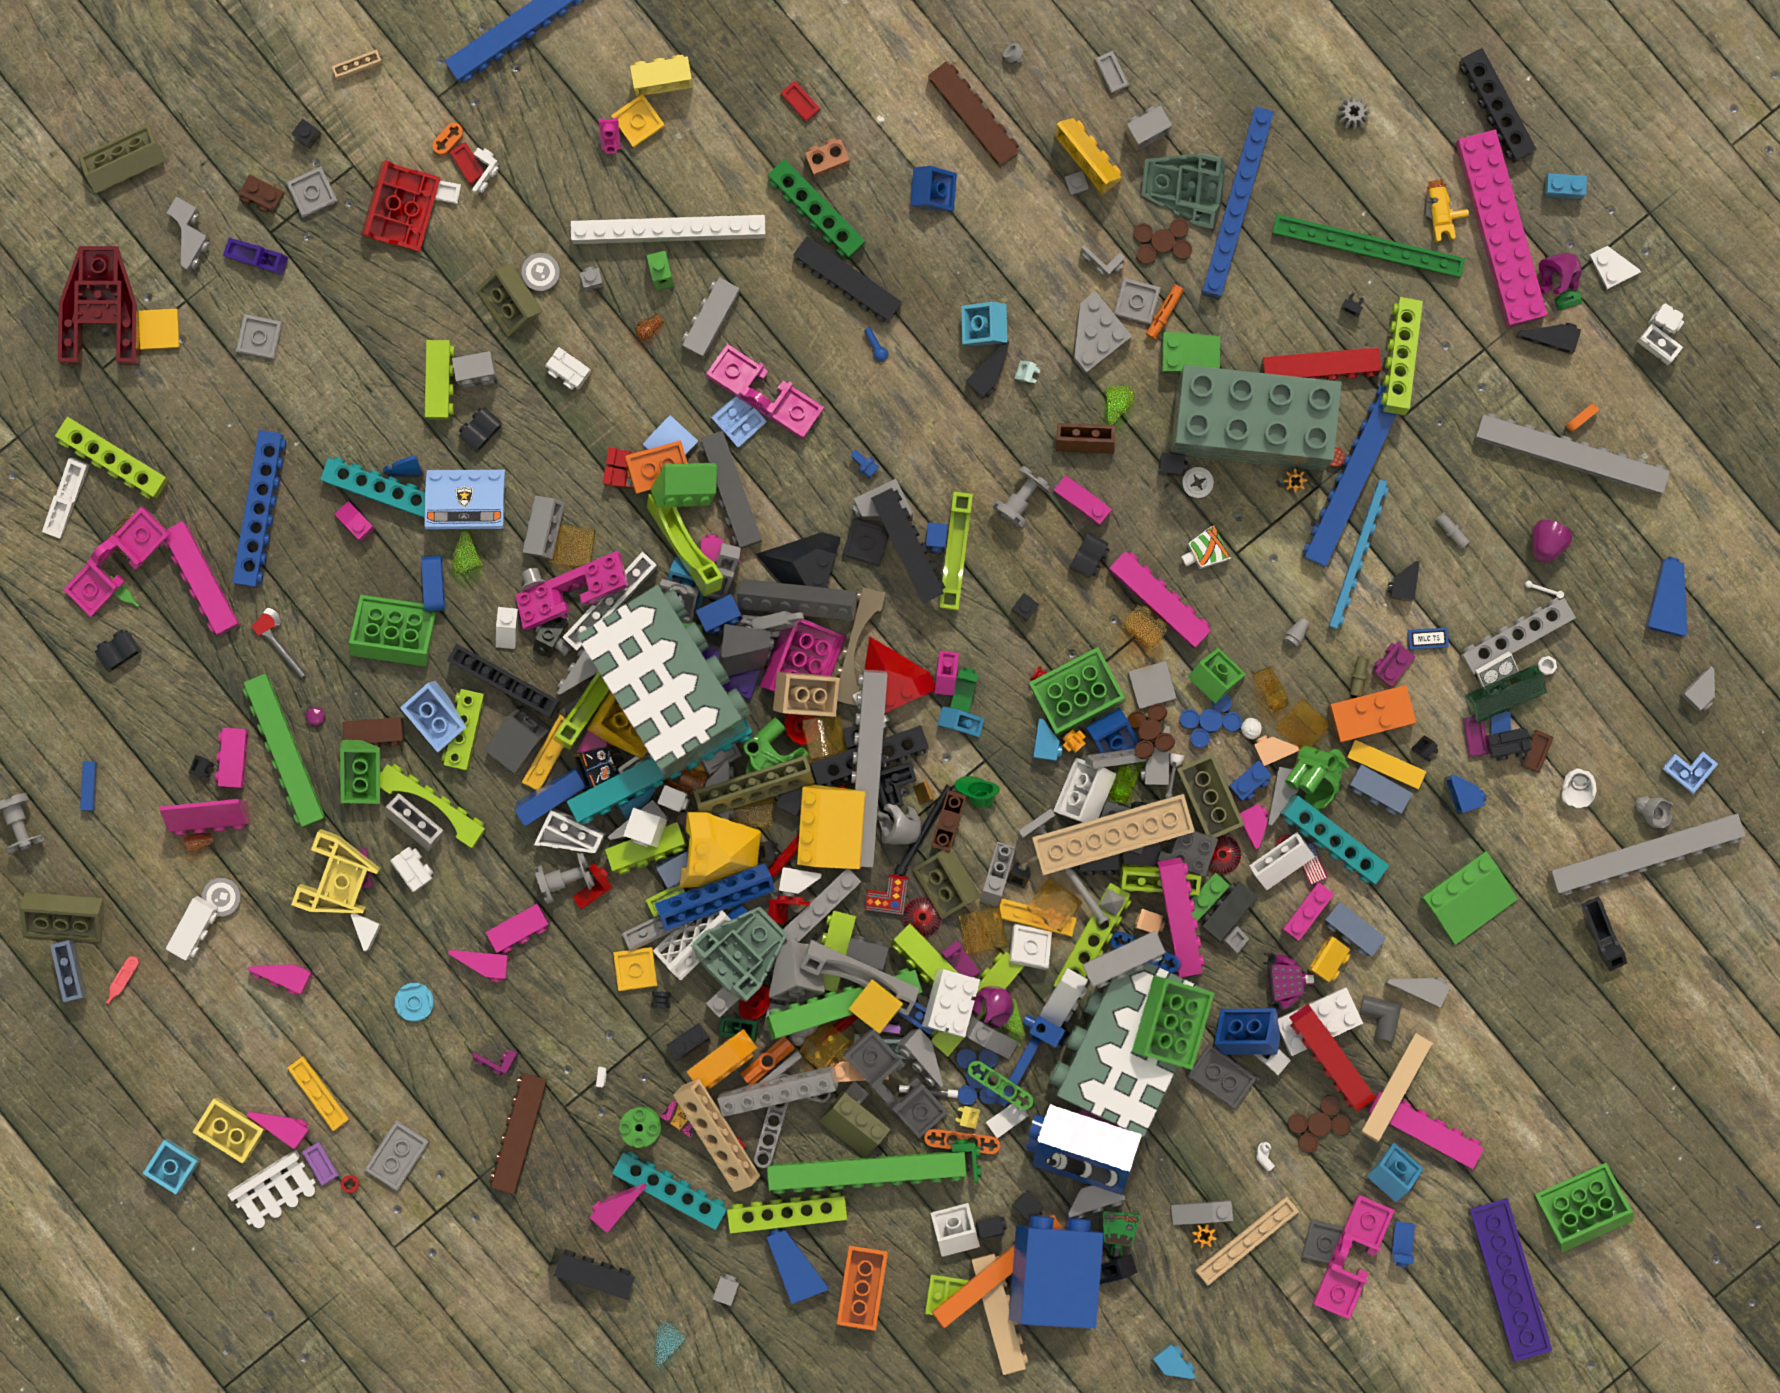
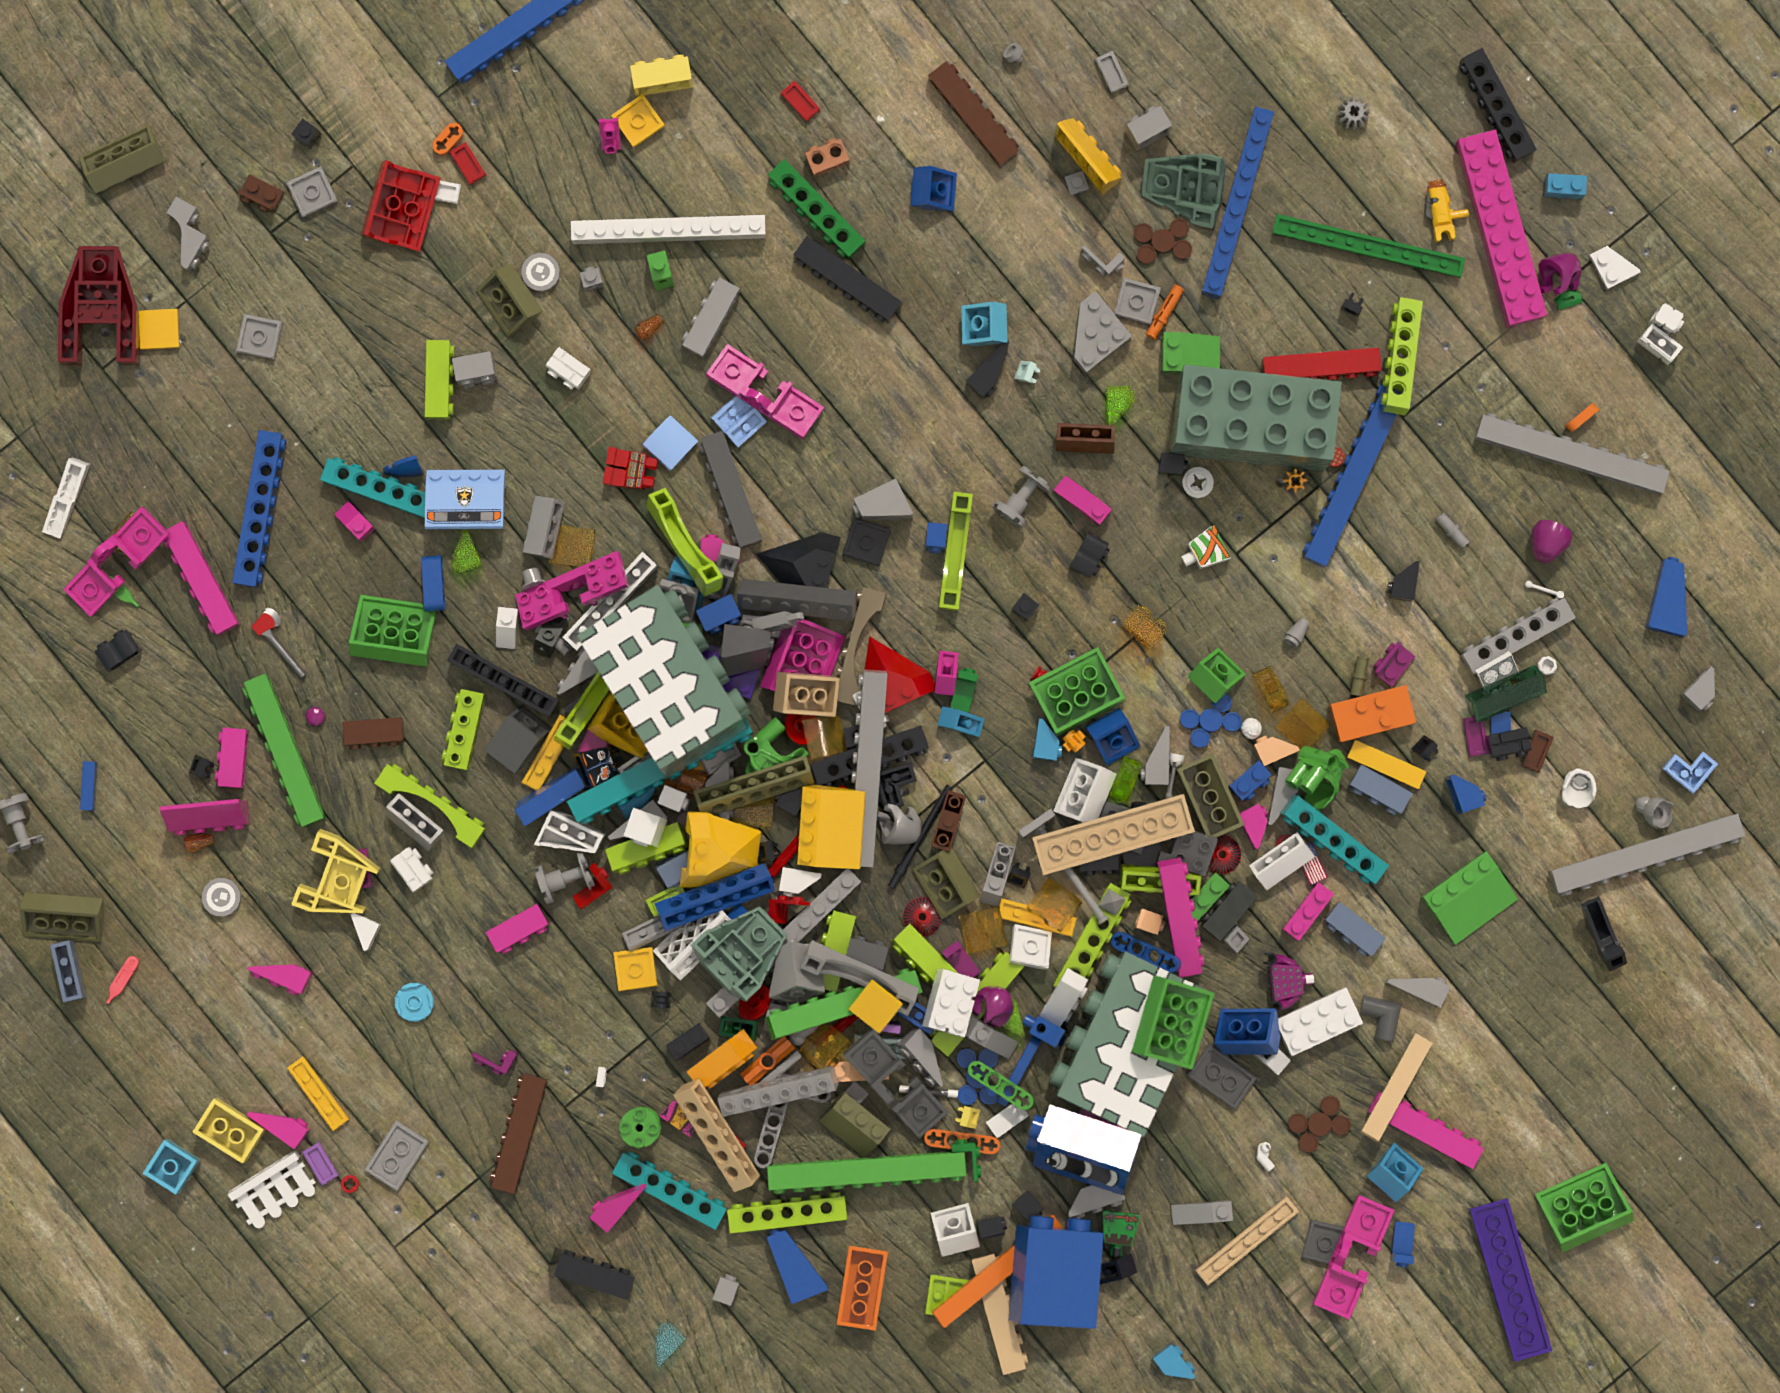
lime brick [55,417,169,499] -> none
white brick [166,896,218,961] -> none
dark purple slope [223,238,288,276] -> none
tan piece [332,50,382,80] -> none
bright green slope [340,740,380,804] -> none
light blue slope [400,681,466,753] -> none
dark pink slope [448,950,509,982] -> none
black brick [459,407,503,453] -> none
white bracket [472,148,499,195] -> none
orange plate [624,440,688,494] -> none
bright green slope [651,463,717,508] -> none
blue piece [850,449,879,478] -> none
blue bar [863,327,888,362] -> none
red tile [865,874,908,915] -> none
black brick [871,488,946,604] -> none
pearl gold slope [913,781,934,804] -> none
green piece [954,776,1000,808] -> none
light grey brick [1082,931,1166,988] -> none
light grey tile [1085,749,1147,769] -> none
dark pink brick [1109,551,1211,649] -> none
reddish brown piece [1127,703,1175,759] -> none
light grey tile [1128,661,1176,709] -> none
light orange gear [1192,1223,1217,1248] -> none
red brick [1289,1004,1376,1112] -> none
yellow slope [1308,937,1350,982] -> none
dark azure plate [1328,479,1389,630] -> none
tile [1408,627,1449,650] -> none
black slope [1516,323,1581,355] -> none

